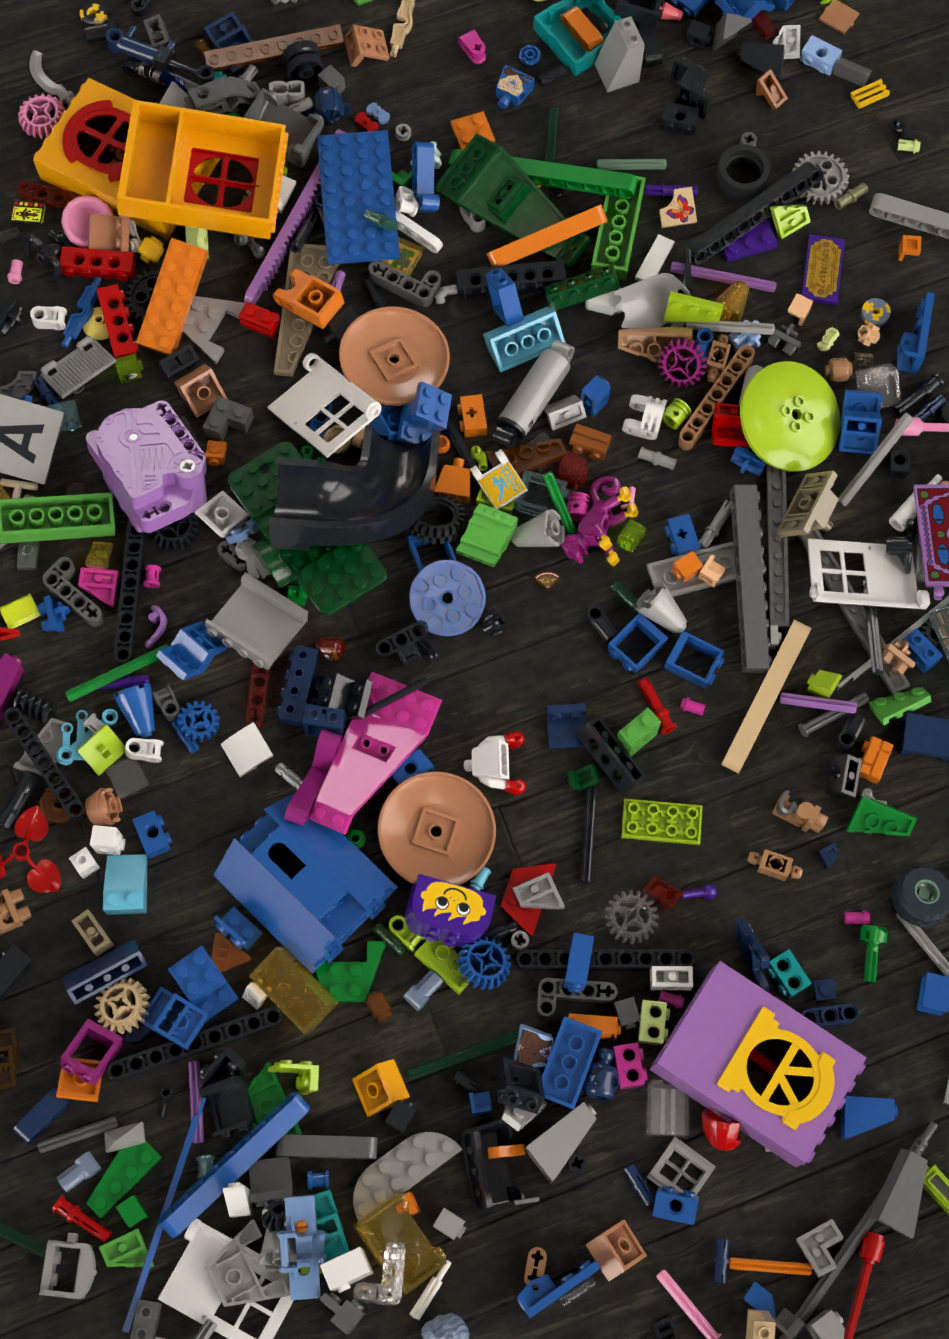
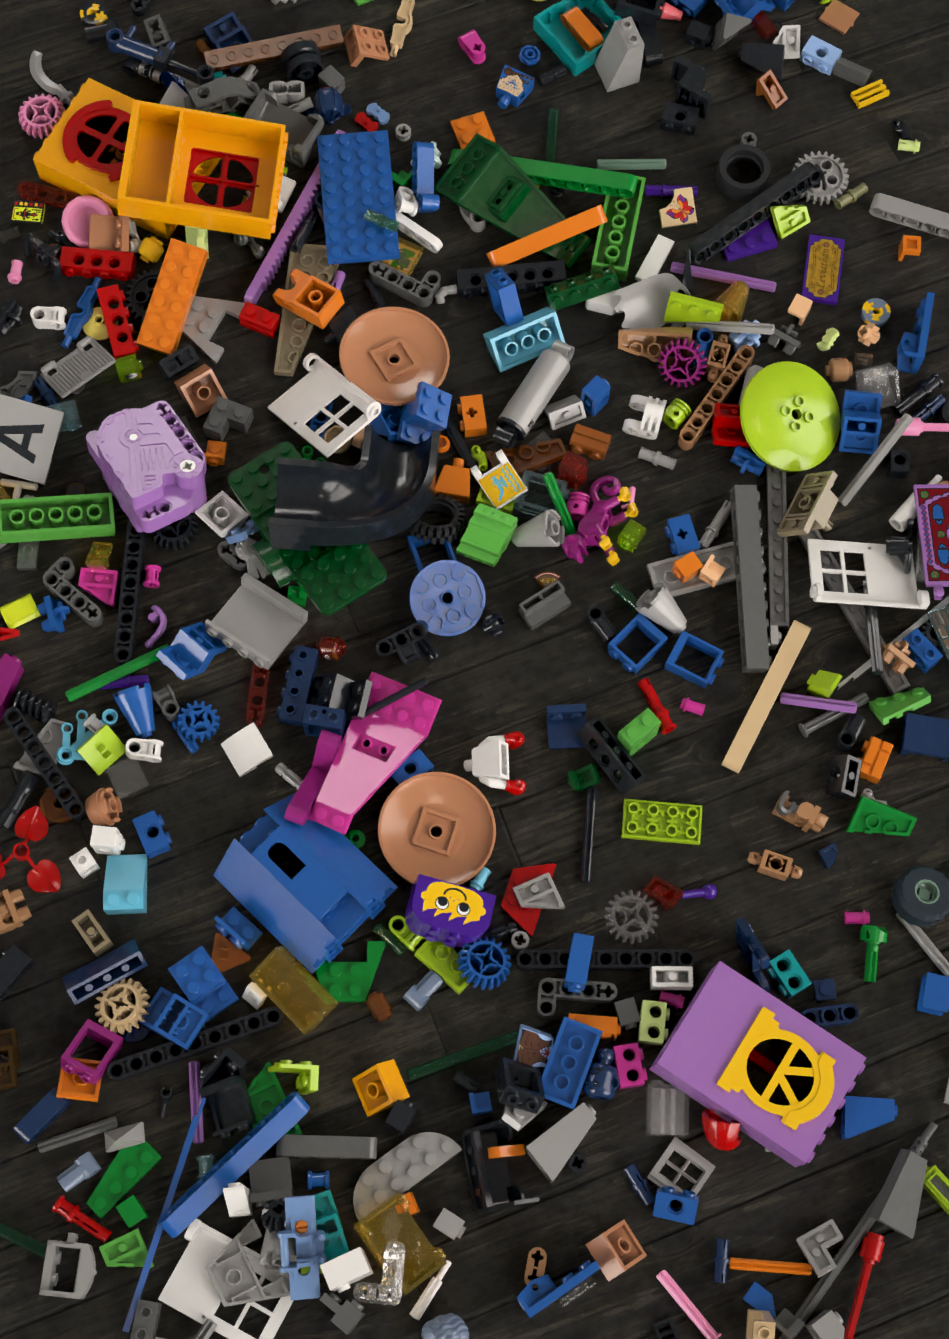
none -> dark grey piece [518,580,571,631]

